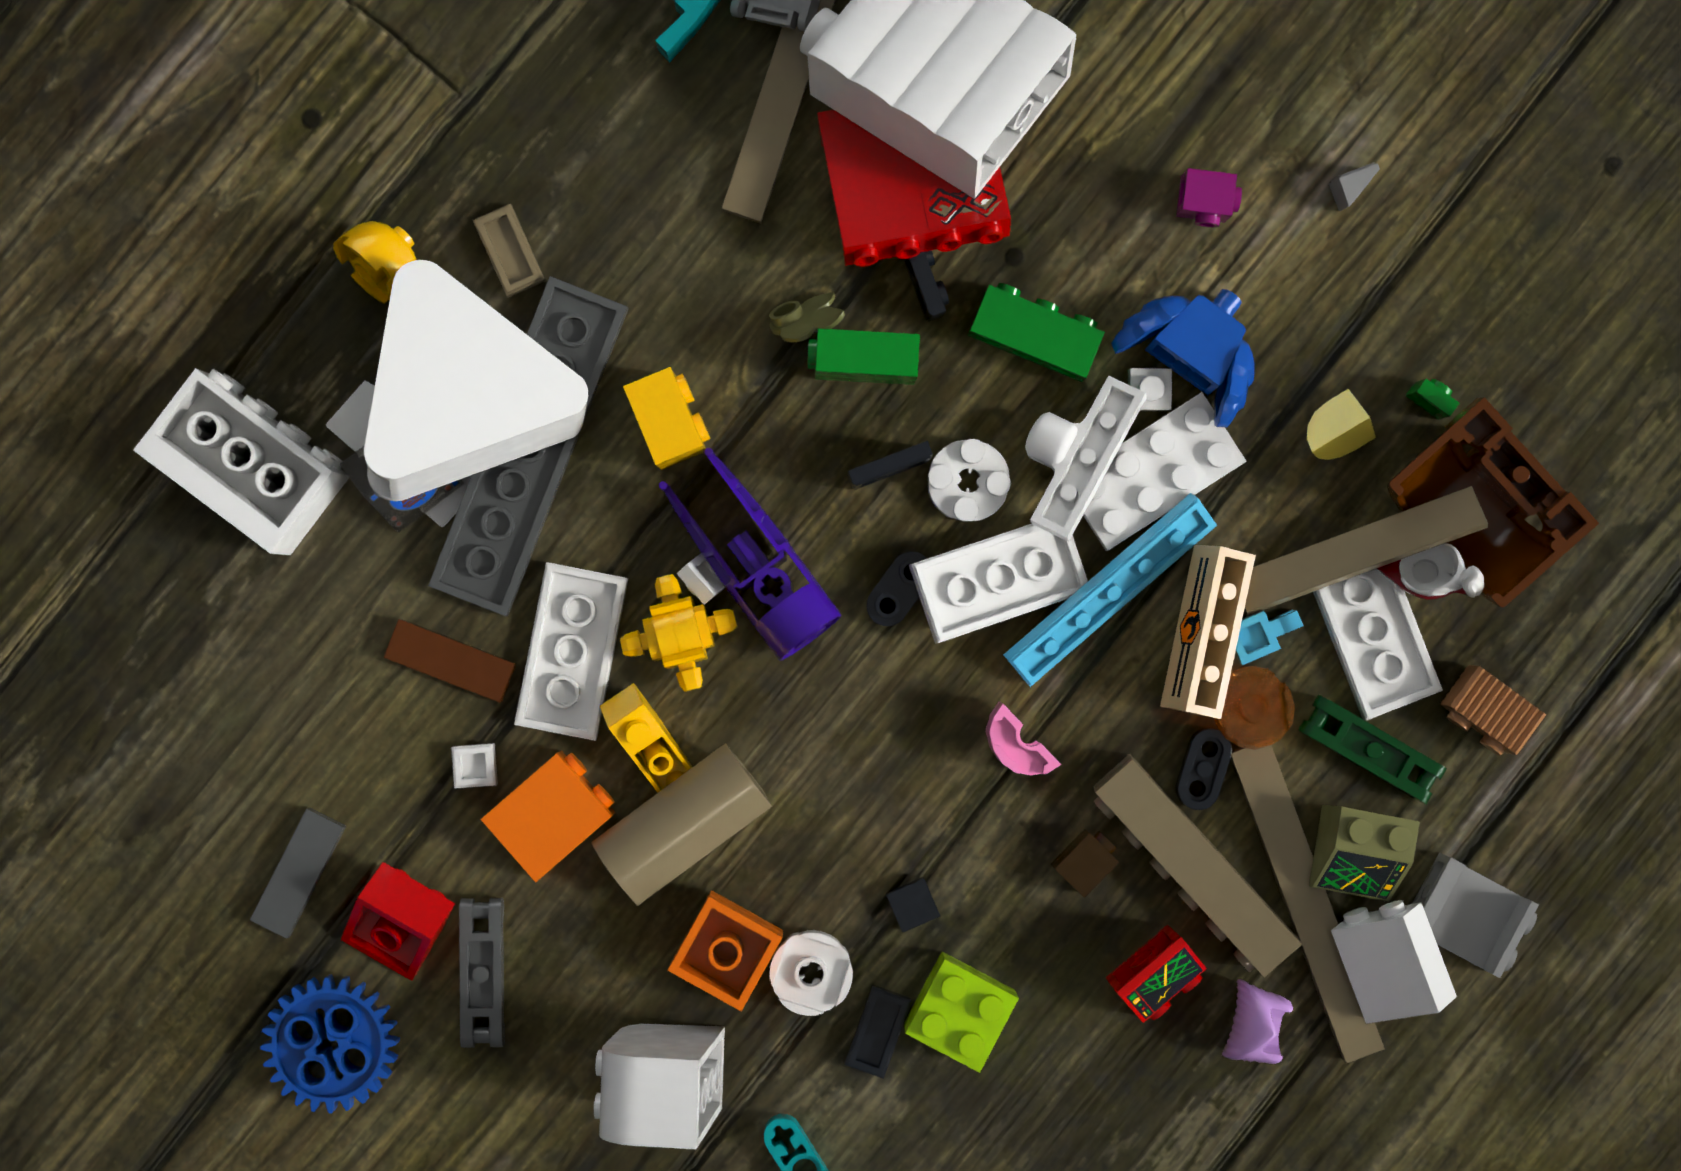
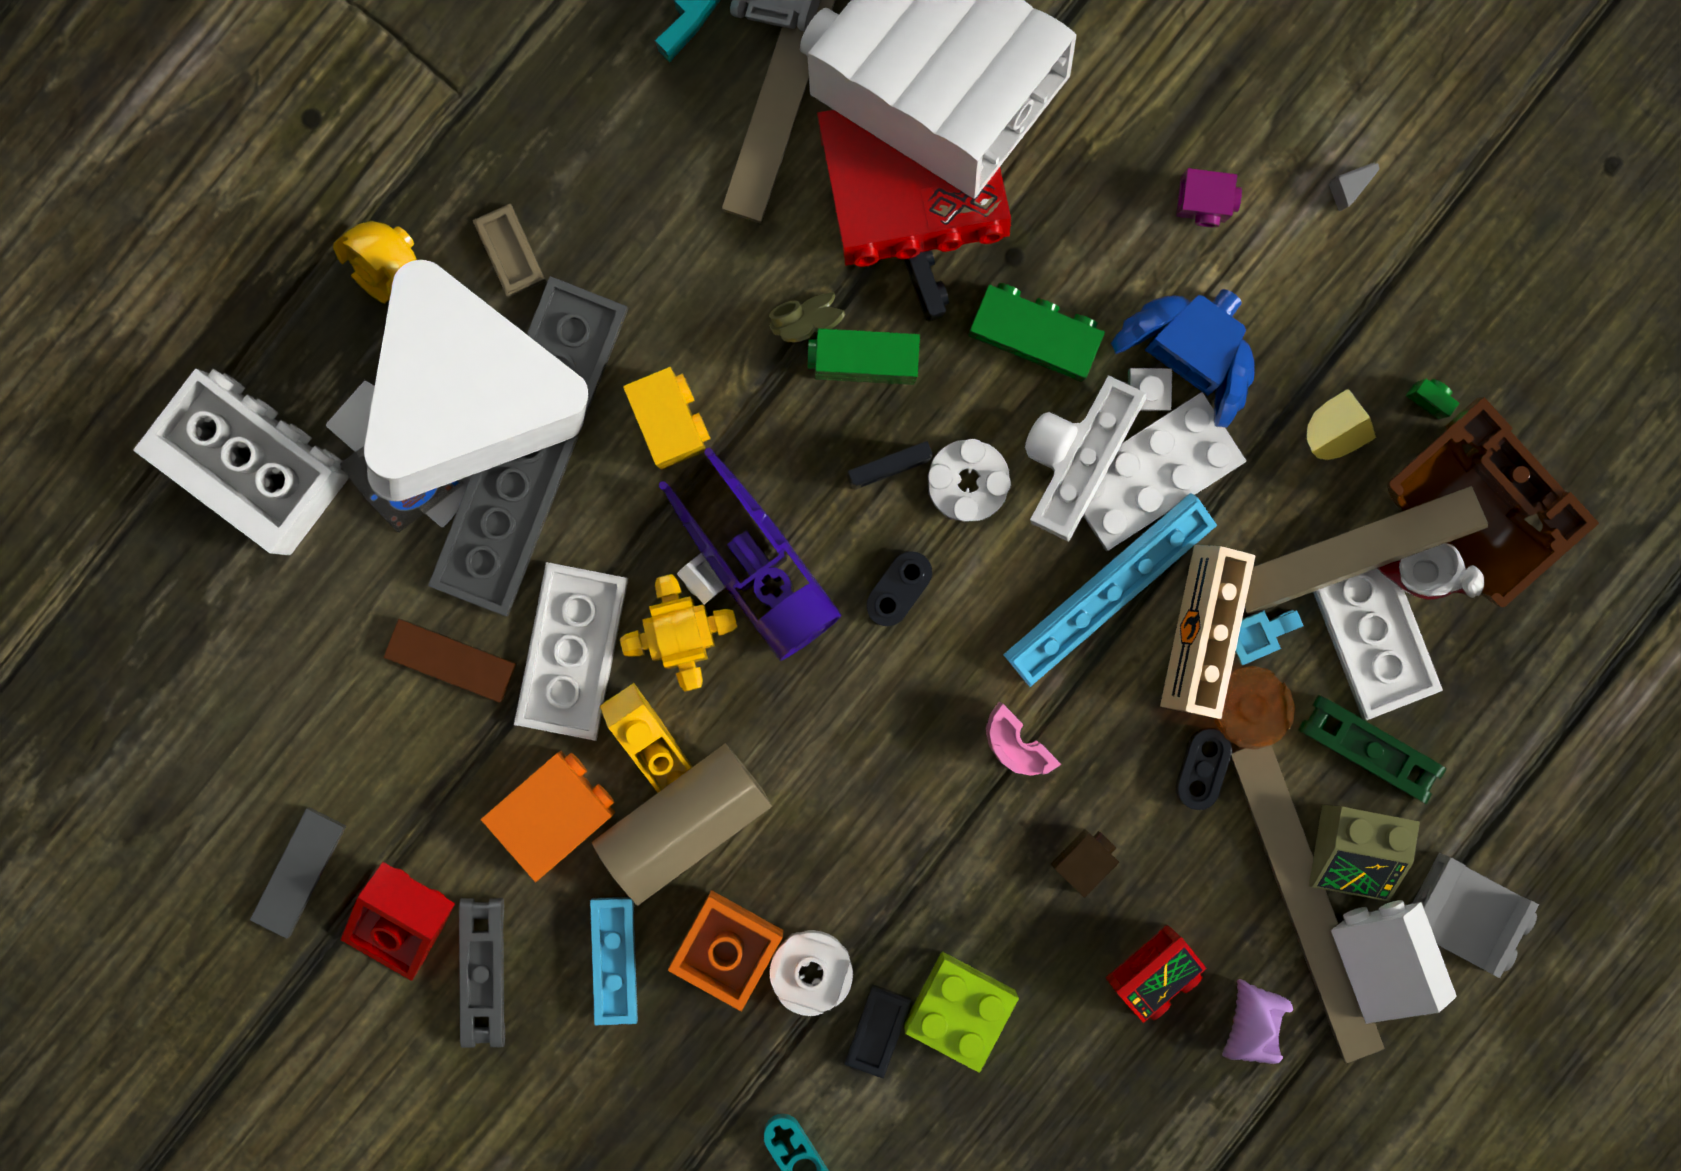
blue gear [260,974,400,1113] -> none
white tile [451,743,498,788] -> none
white brick [594,1024,725,1149] -> none
black tile [886,877,941,933] -> none
white tile [909,524,1088,644] -> none
dark tan brick [1093,754,1302,978] -> none
medium nougat brick [1440,665,1546,756] -> none
none -> medium azure plate [590,897,638,1025]

